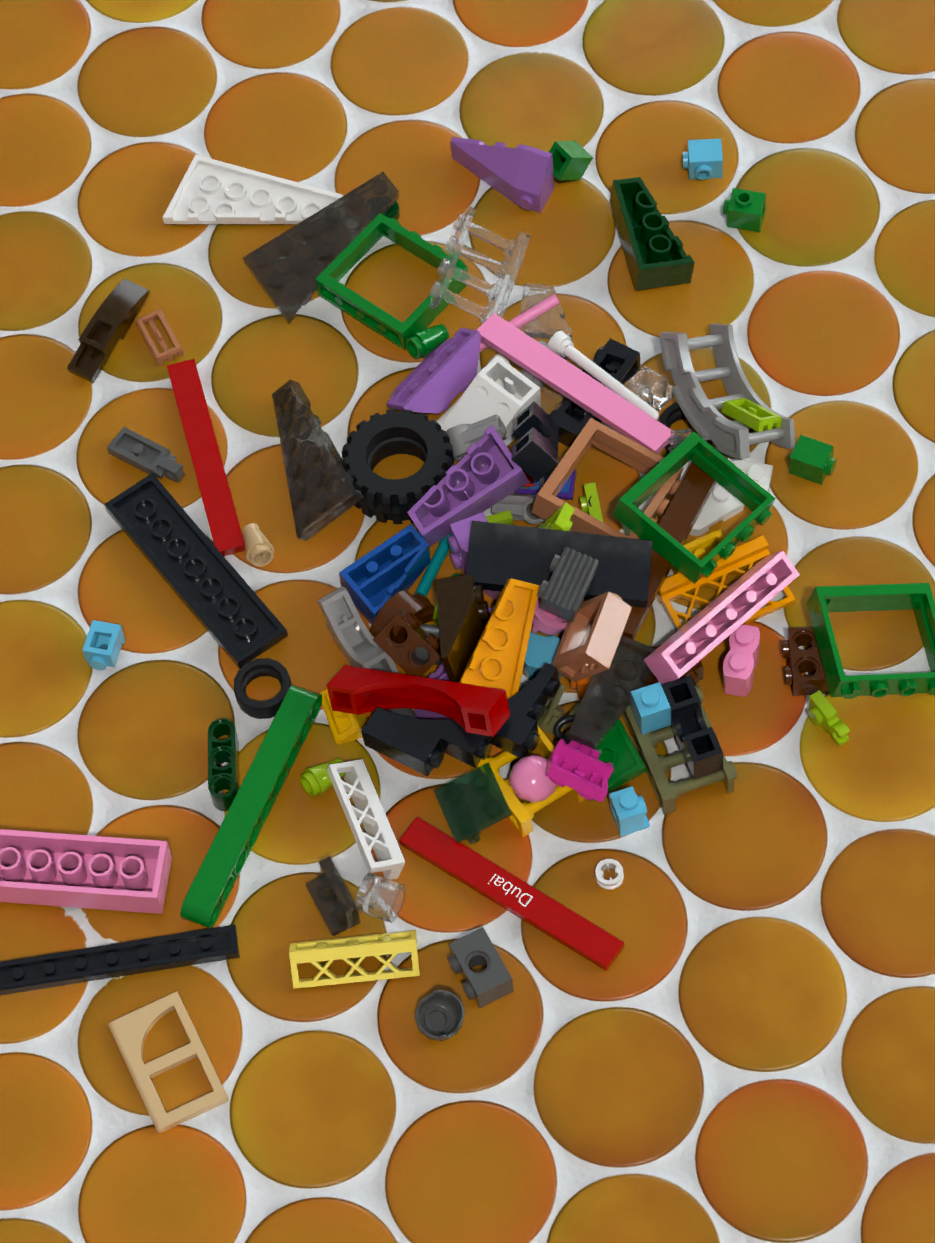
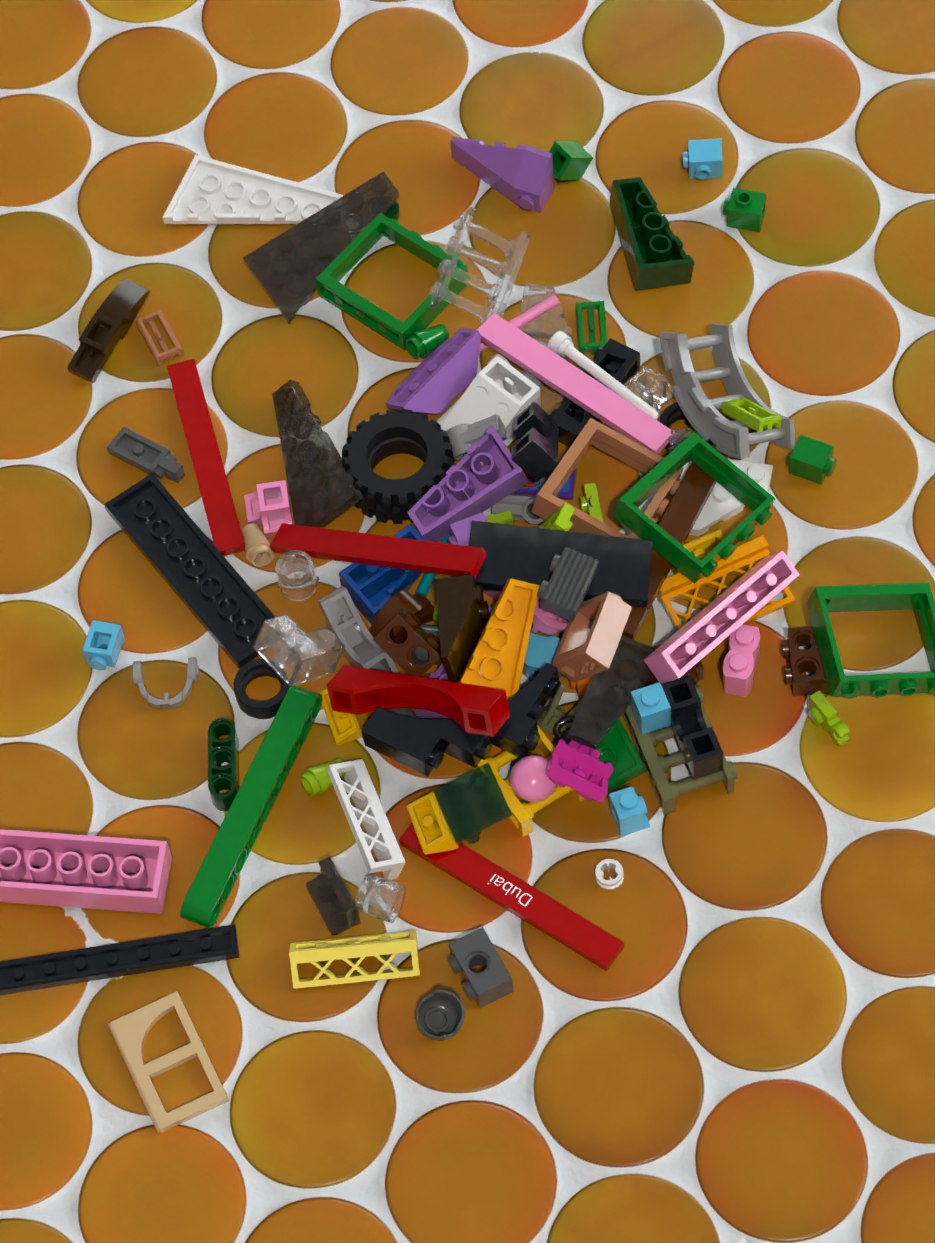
none -> light grey piece [132,657,199,710]
none -> bright pink brick [244,480,293,538]
none -> clear brick [253,614,346,687]
none -> red tile [270,523,487,579]
none -> clear piece [275,550,320,601]
none -> yellow slope [406,791,459,855]
none -> green tile [576,301,607,355]

